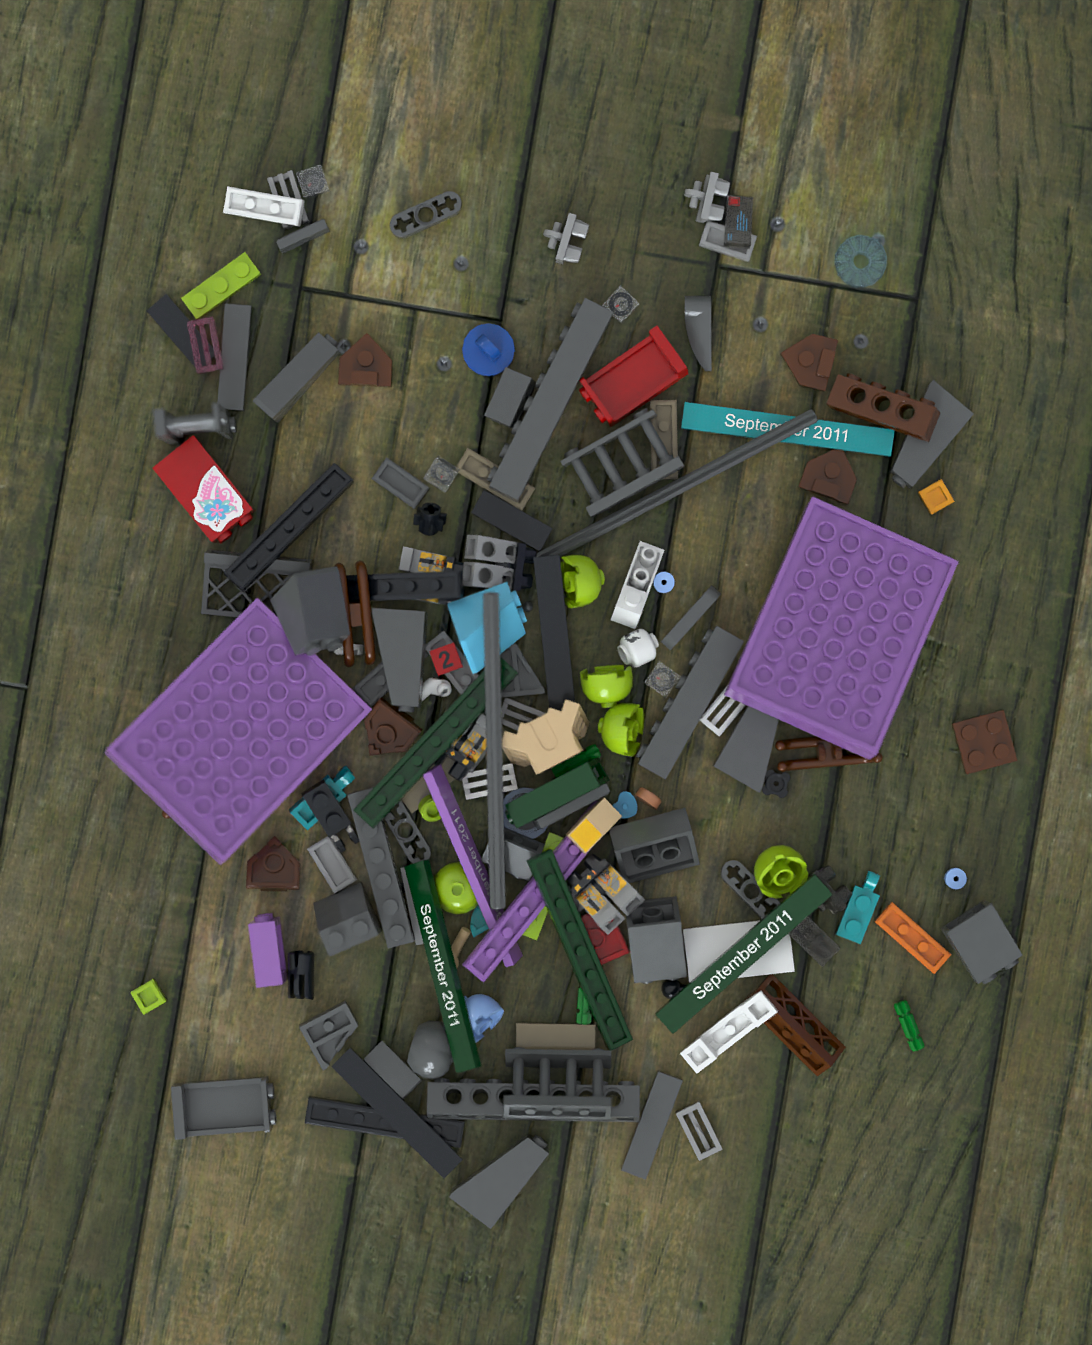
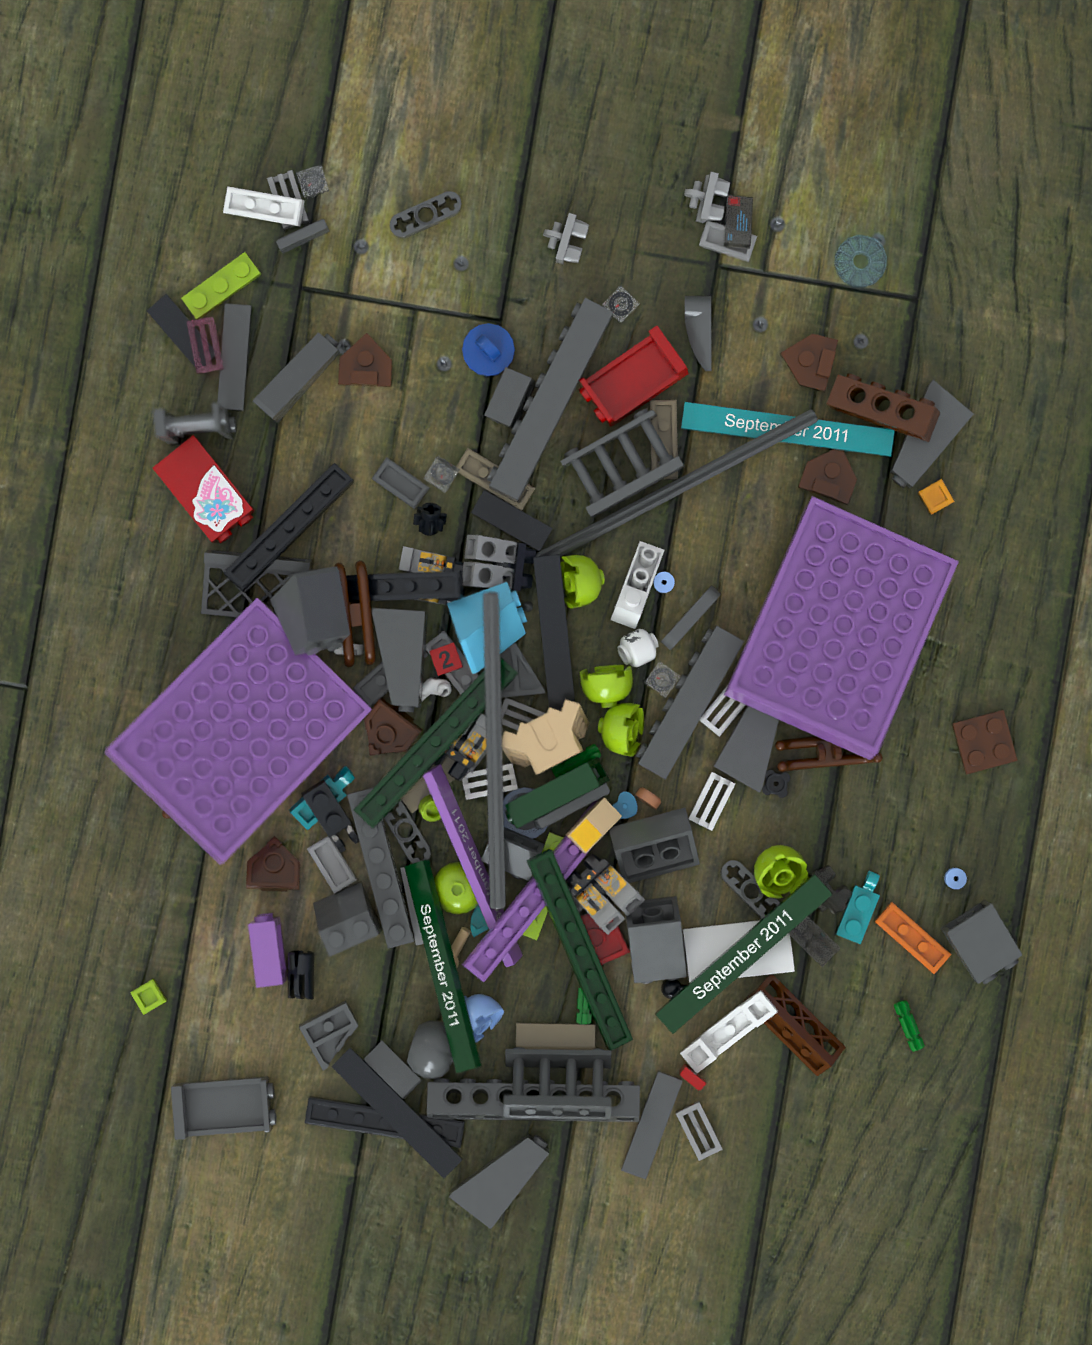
none -> red tile [679,1064,706,1091]
none -> white tile [688,772,735,831]

